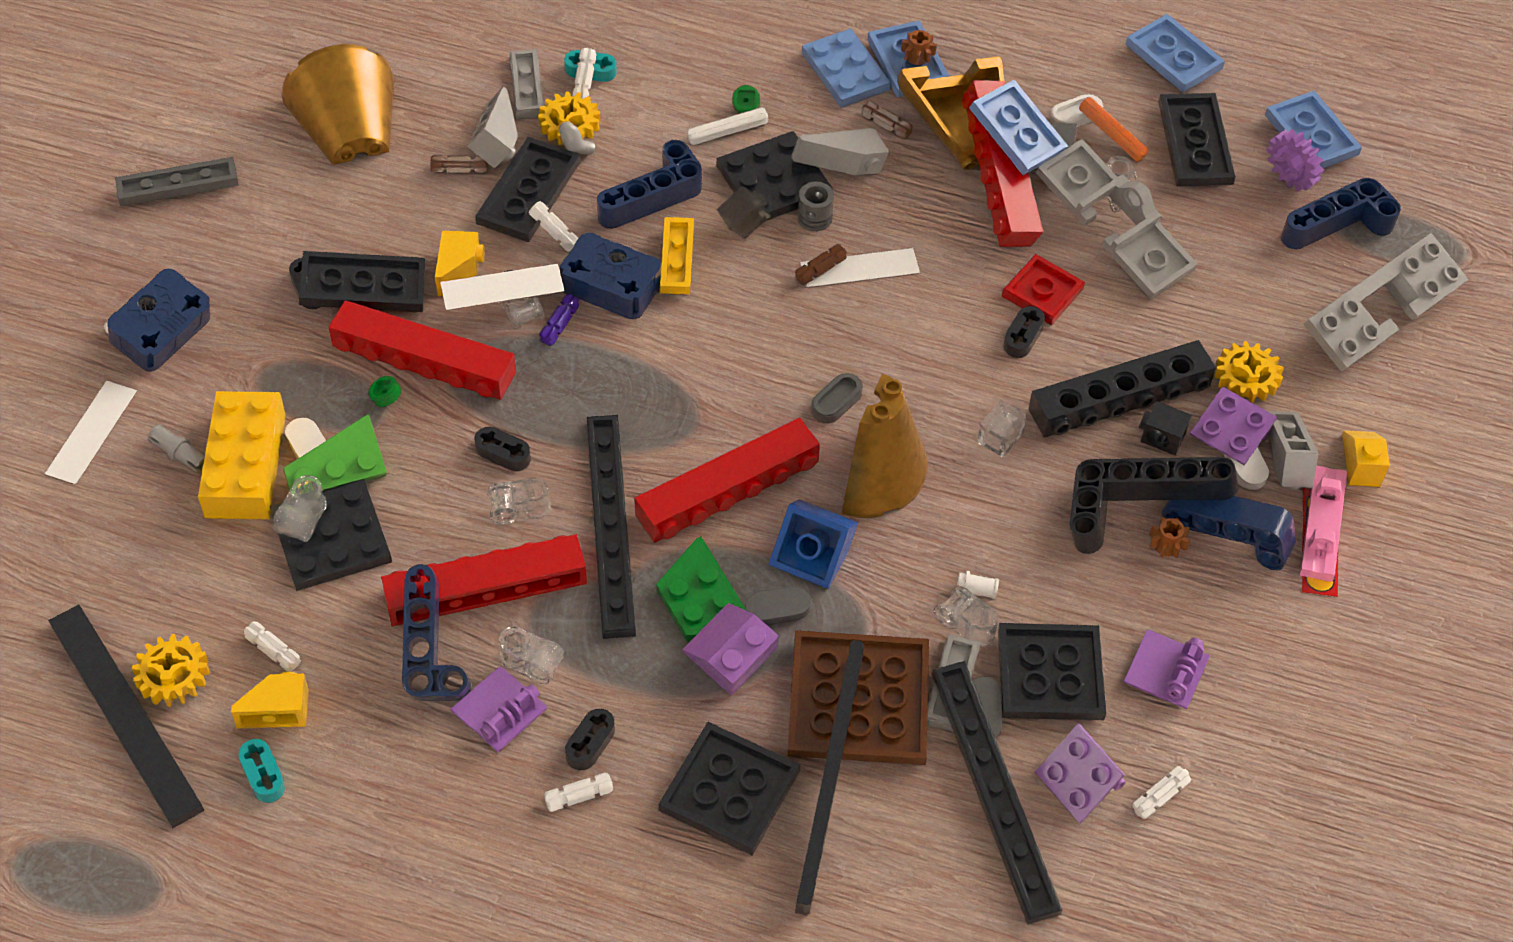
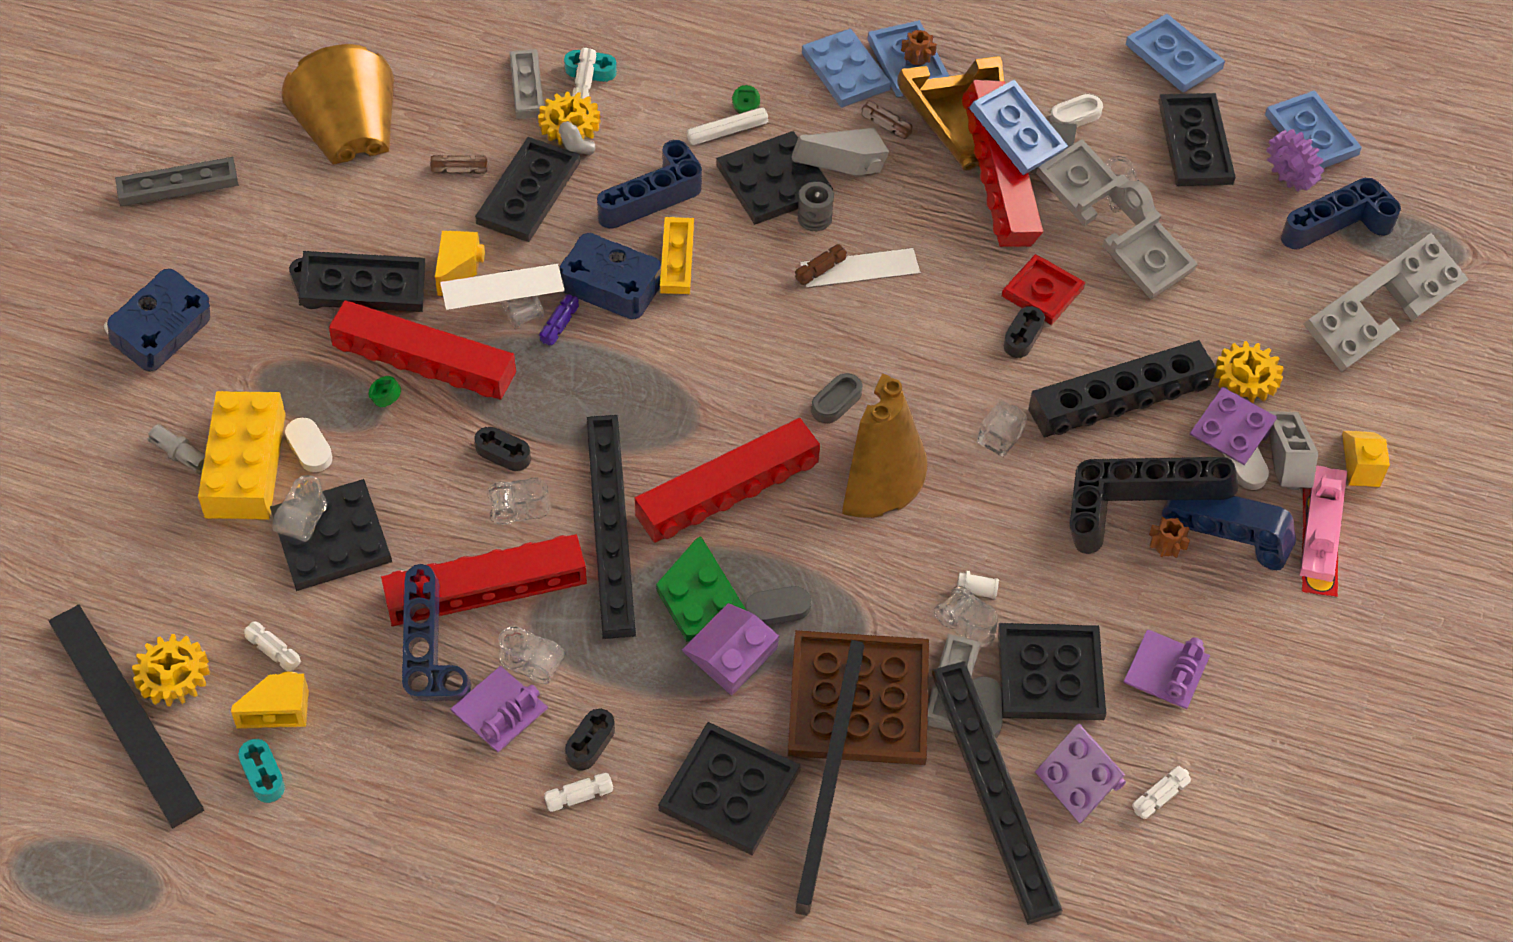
white sticker [45,381,137,484] -> none
bright green wing [283,414,387,500] -> none
light grey slope [467,87,518,168] -> none
white axle [529,201,579,252] -> none
clear smoke brick [716,186,771,239] -> none
blue slope [768,499,859,589] -> none
orange axle [1079,97,1149,162] -> none
black brick [1139,401,1192,456] -> none

